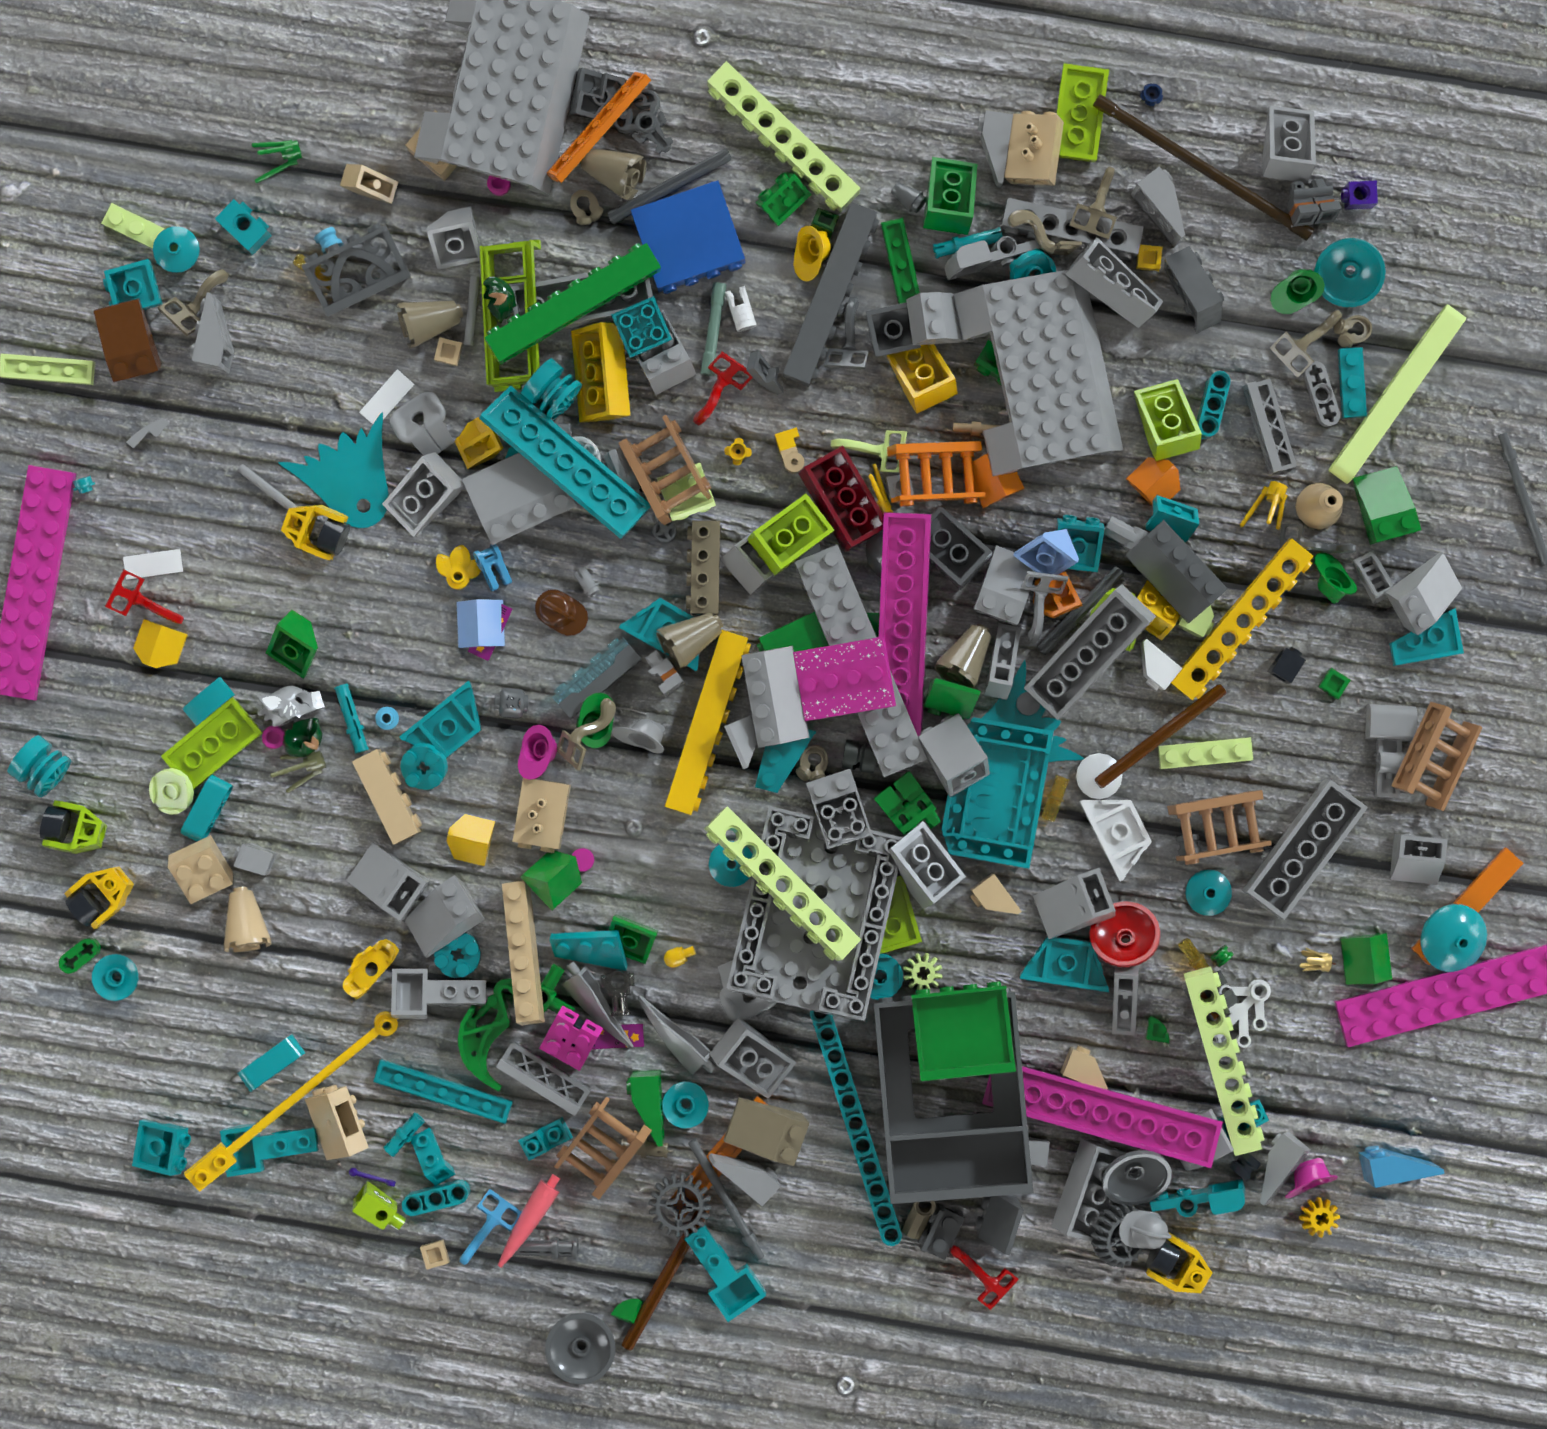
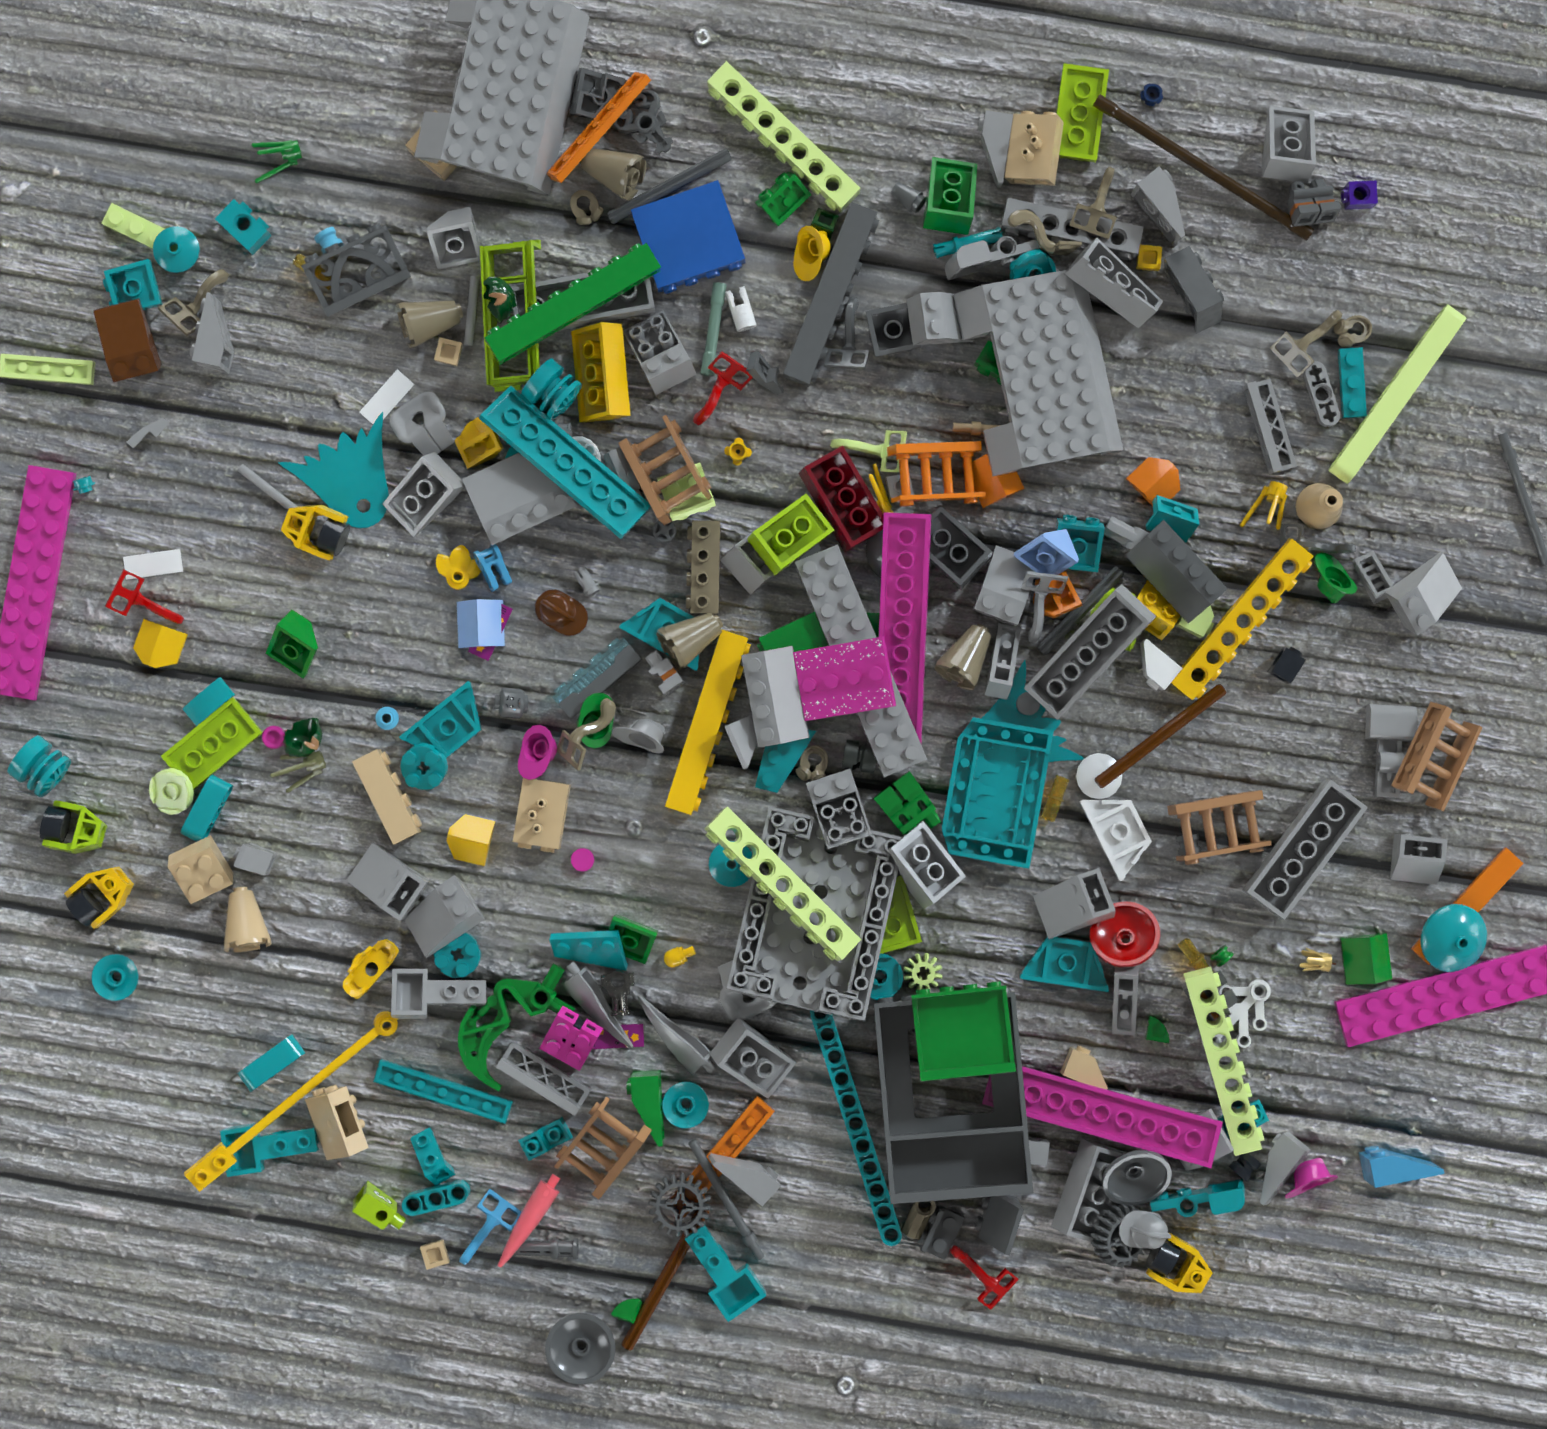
green beam [59,938,101,974] -> none
teal plate [132,1119,191,1176] -> none
light grey piece [255,686,325,727] -> none
teal pin [334,684,369,754] -> none
tan slope [340,164,398,204] -> none
dark purple hinge [349,1168,396,1187] -> none
teal pin [383,1112,425,1157] -> none
dark pink tile [487,175,511,196] -> none
tan brick [502,881,545,1025] -> none
green slope [520,851,582,911] -> none
teal tile [611,296,673,358] -> none
dark tan pin [621,1139,669,1158] -> none
dark tan slope [723,1097,809,1166] -> none
leg [774,427,804,474] -> none
green tile [880,218,920,304] -> none
yellow slope [886,344,958,414] -> none
light grey slope [918,713,990,797] -> none
green slope [923,678,981,719] -> none
tan slope [970,873,1022,914] -> none
lime slope [1134,379,1202,461] -> none
yellowish green plate [1158,737,1253,769] -> none
teal dish [1185,869,1232,916] -> none
teal beam [1196,371,1231,439] -> none
green piece [1270,269,1325,314] -> none
yellow gear [1299,1197,1340,1238] -> none
teal dish [1314,238,1386,307] -> none
green tile [1318,668,1351,700] -> none
slope [1352,466,1421,545] -> none
teal wing [1389,608,1464,666] -> none

